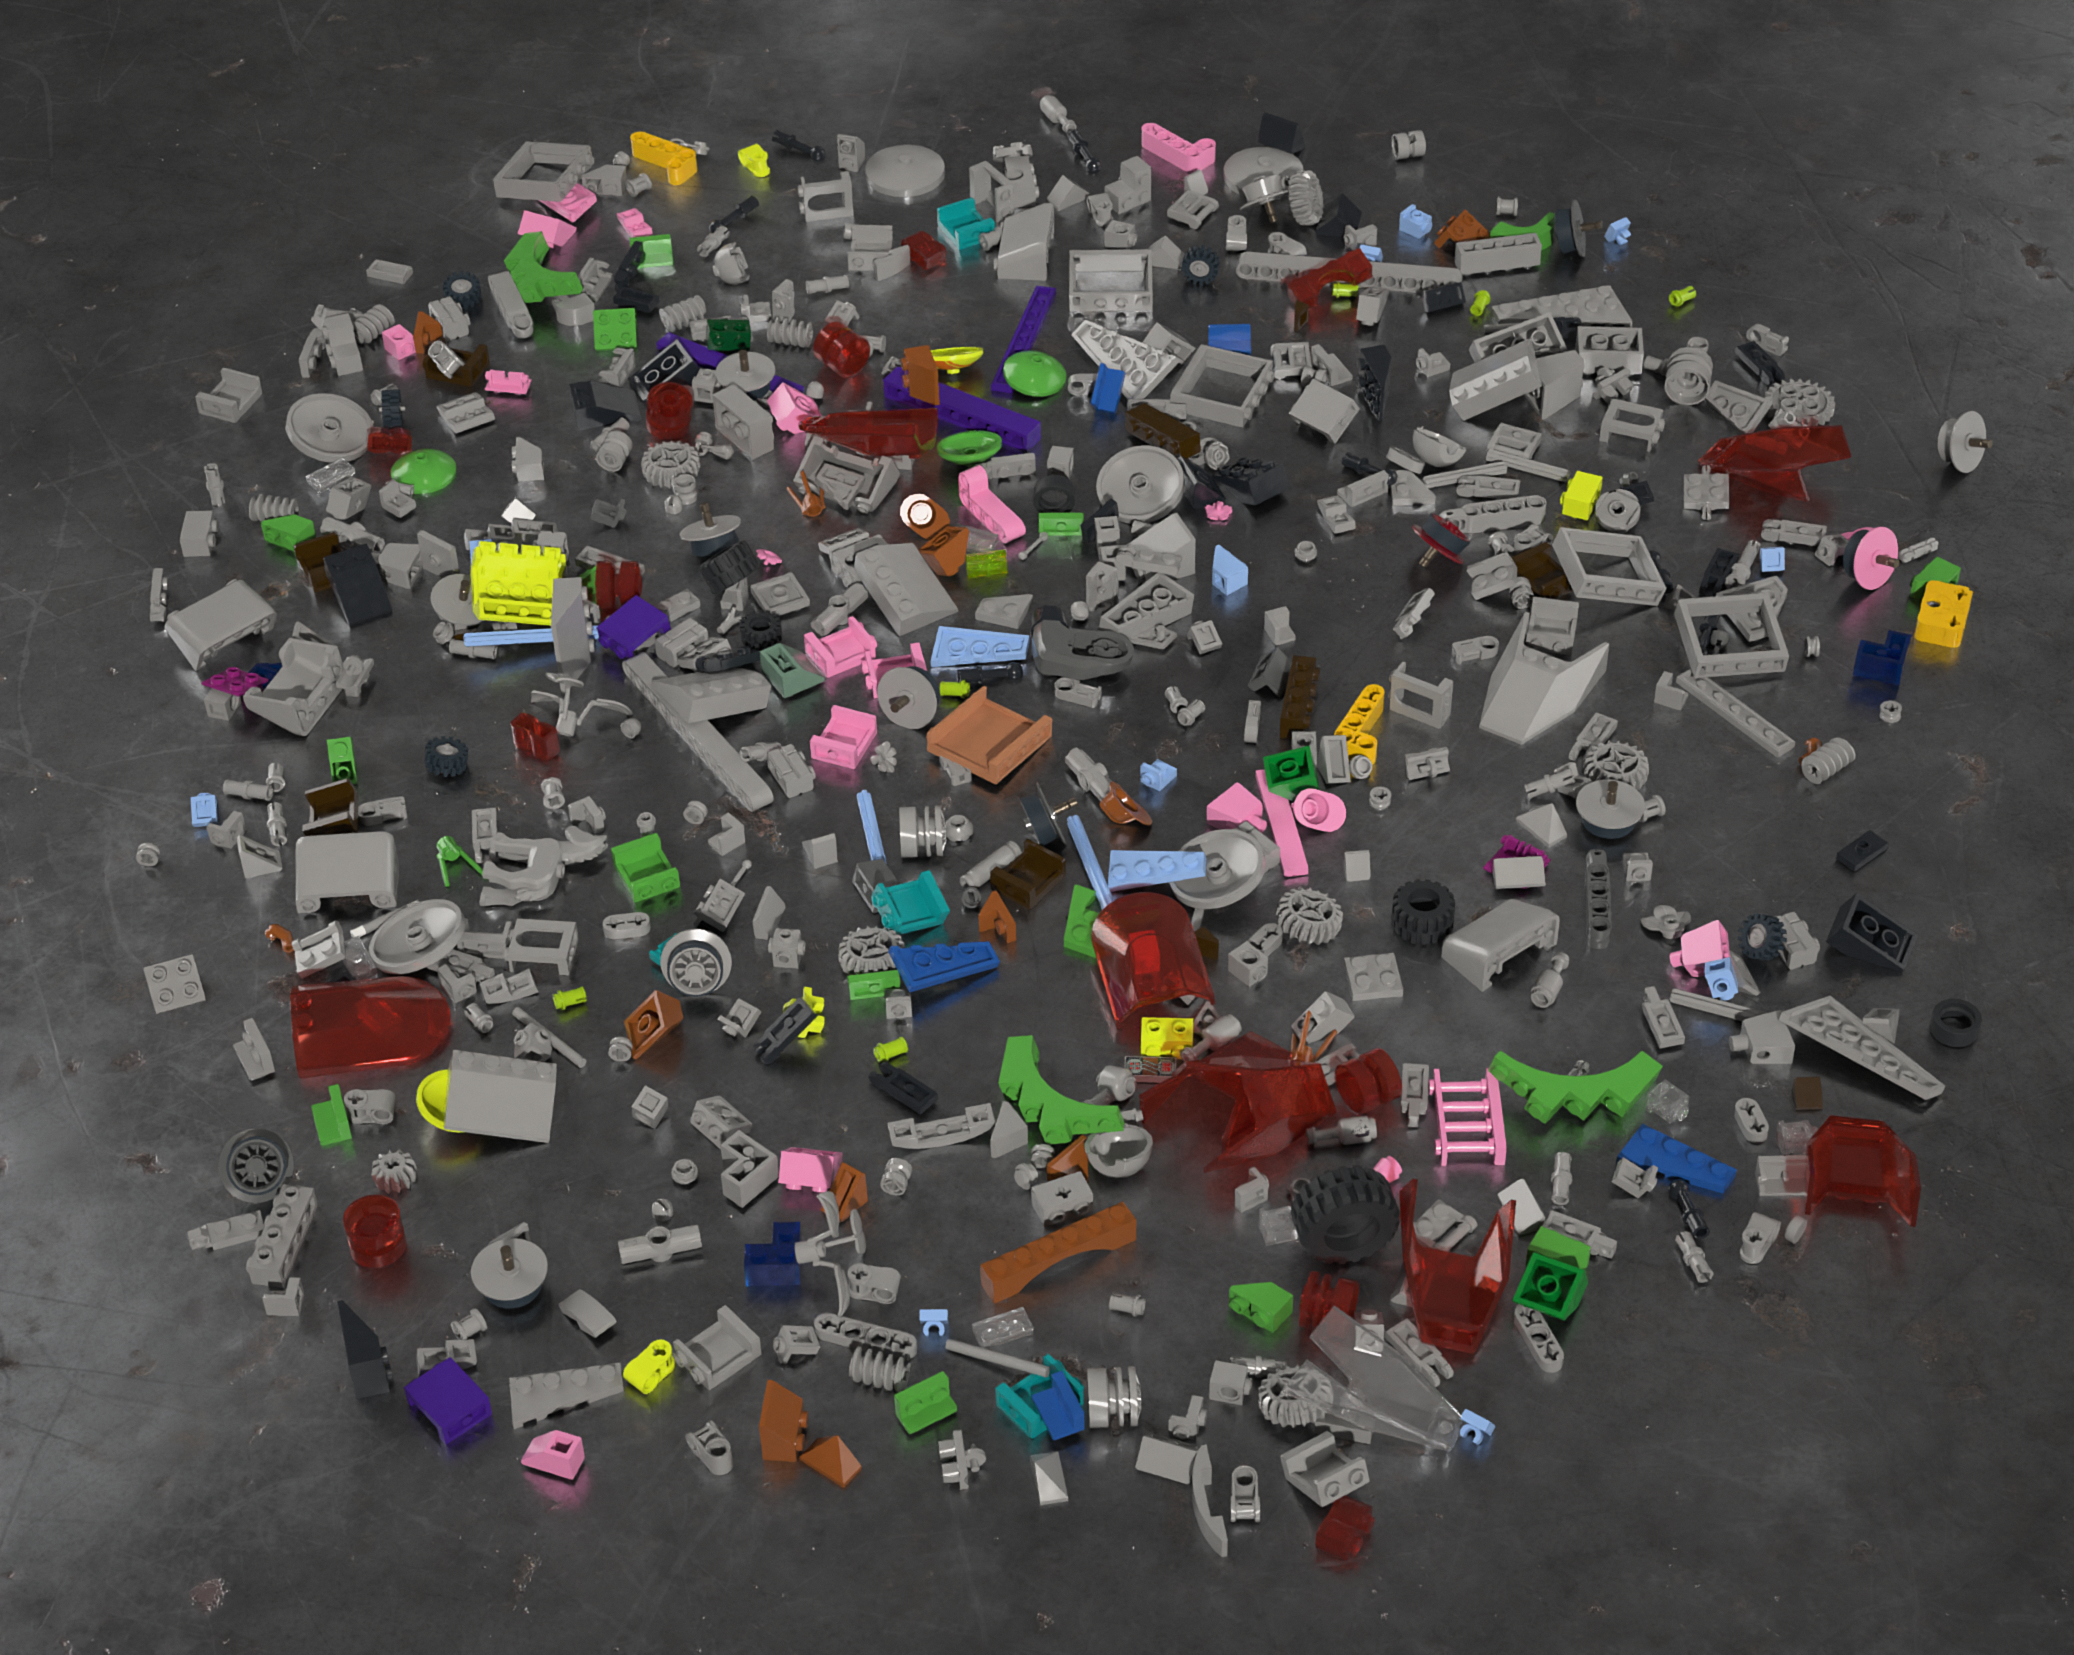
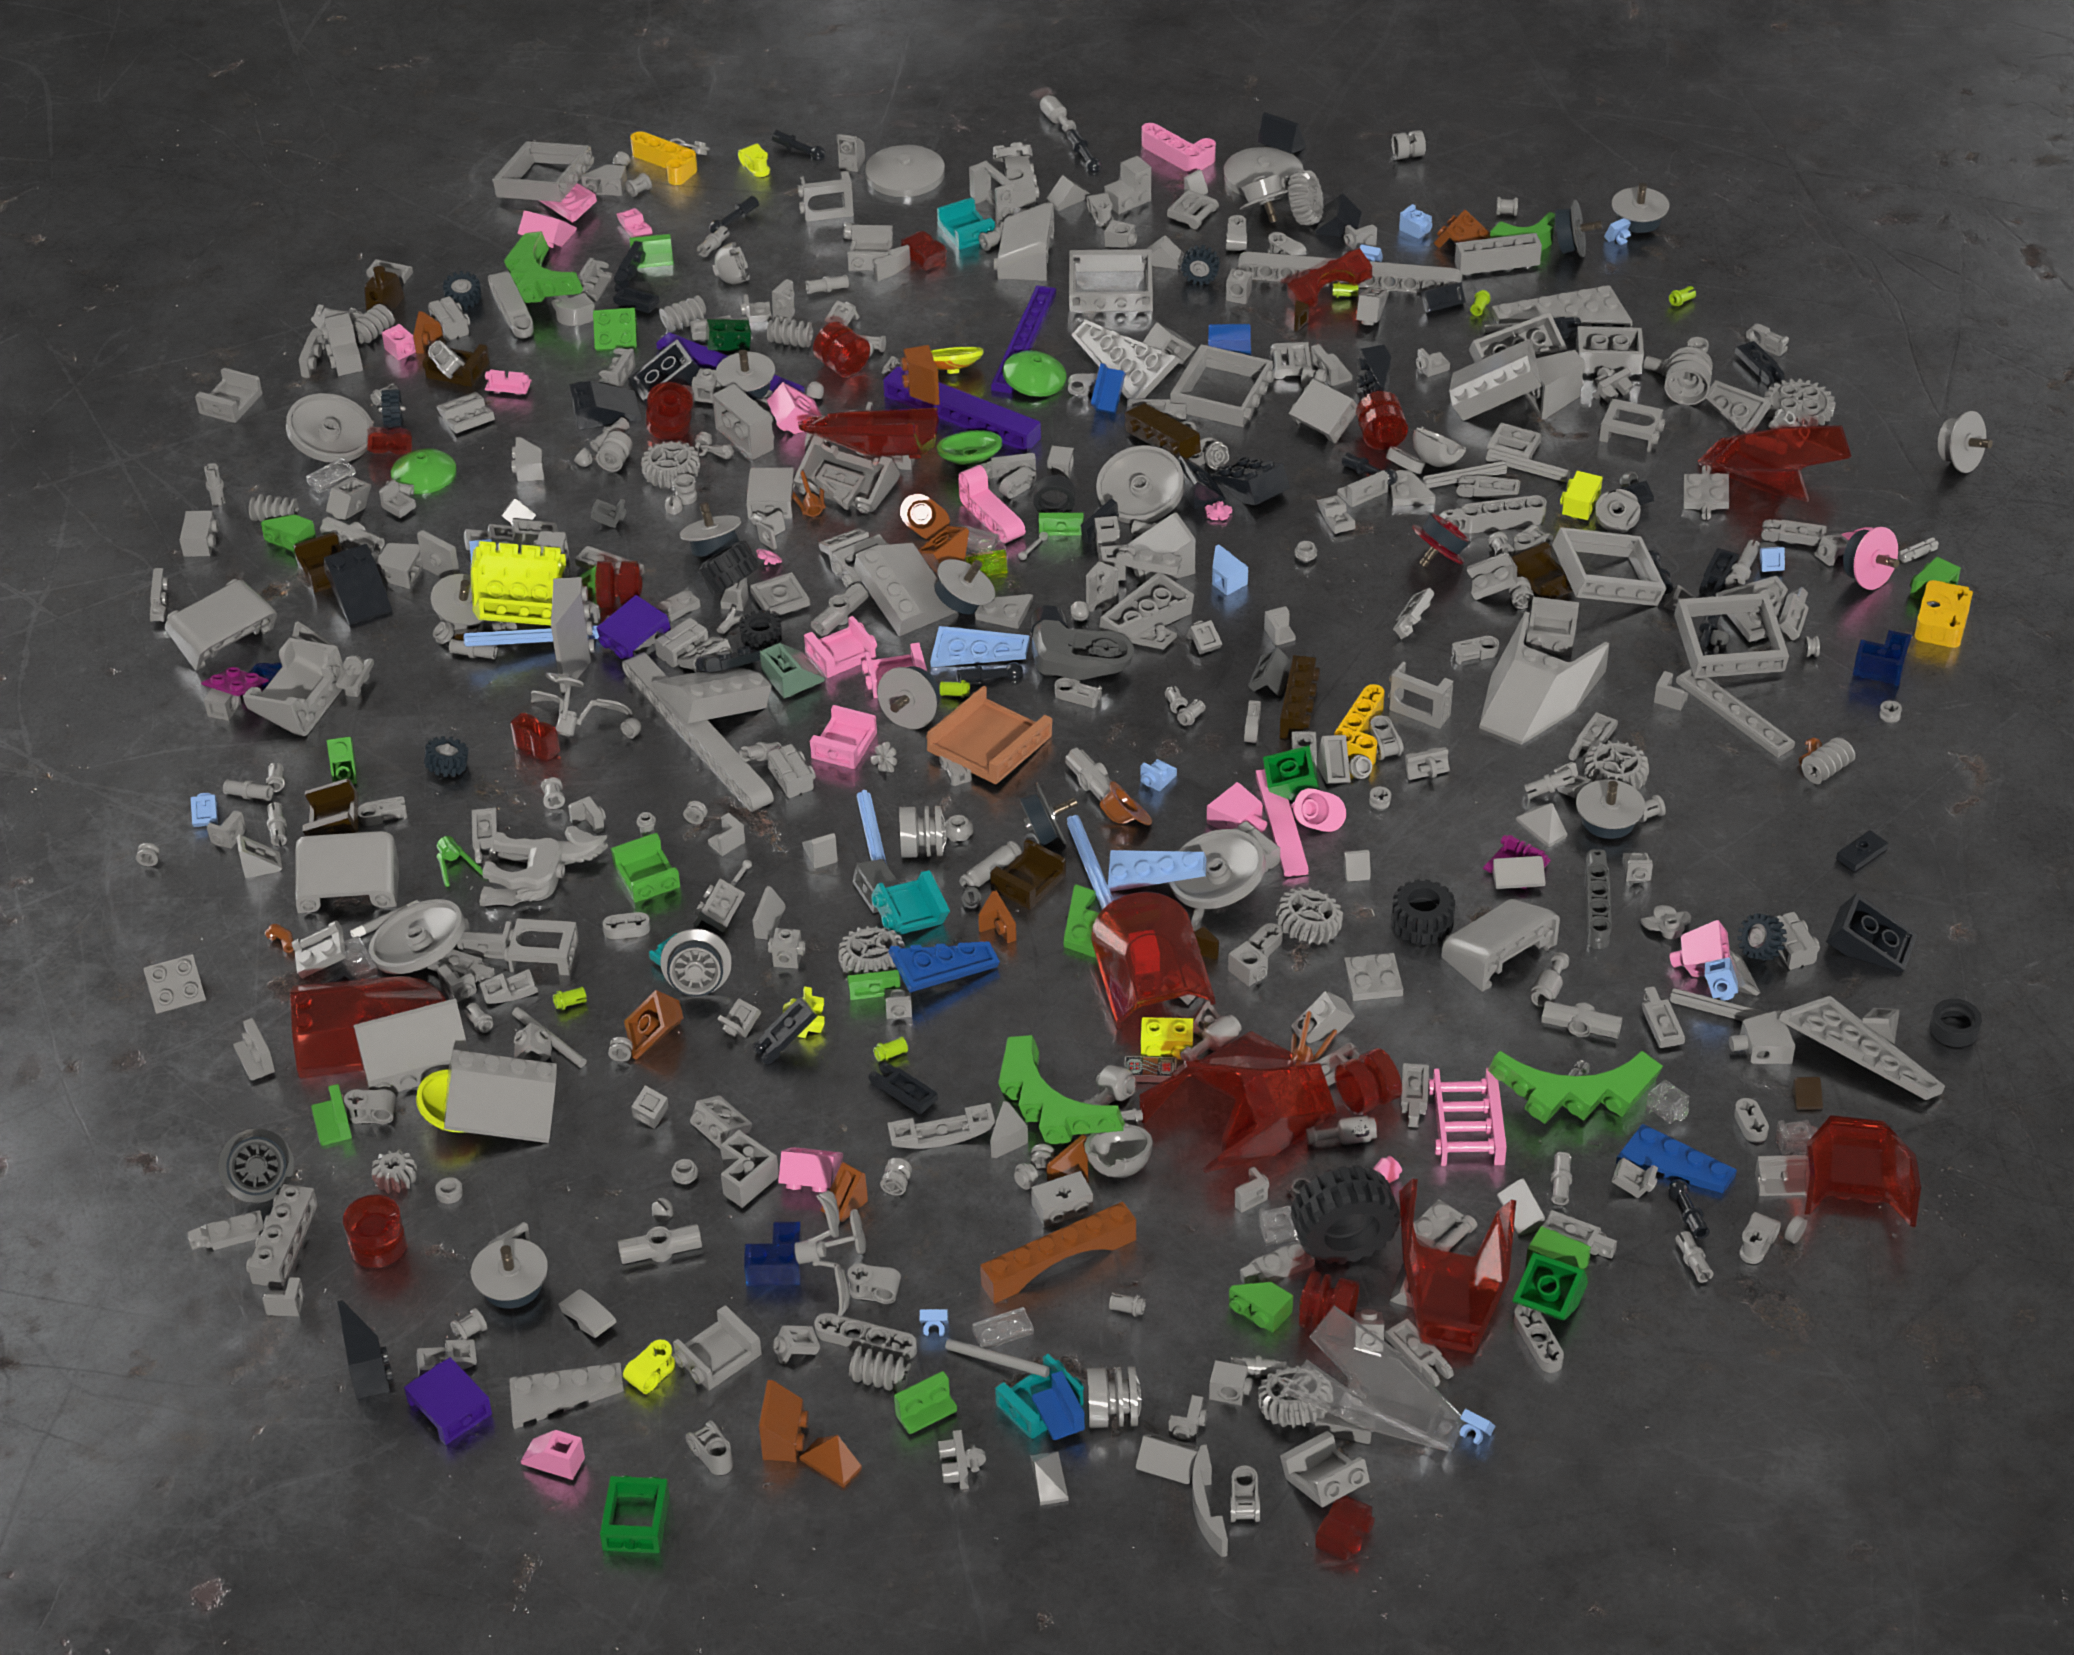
none -> light grey slope [354,998,469,1093]
none -> dark brown torso [364,266,405,312]
none -> light grey tile [435,1177,463,1204]
none -> light grey hinge [574,448,593,467]
none -> green window [600,1475,670,1553]
none -> light grey panel [746,468,795,519]
none -> light grey bracket [751,511,785,550]
none -> light grey piece [935,559,995,614]
none -> light grey beam [999,466,1037,499]
none -> light grey brick [1226,269,1252,304]
none -> light grey hinge [1240,1240,1315,1284]
none -> clear red wheel [1356,391,1408,450]
none -> light grey piece [1370,715,1404,760]
none -> light grey piece [1542,1001,1623,1039]
none -> light grey piece [1612,183,1669,233]
none -> light grey hinge [1778,587,1809,641]

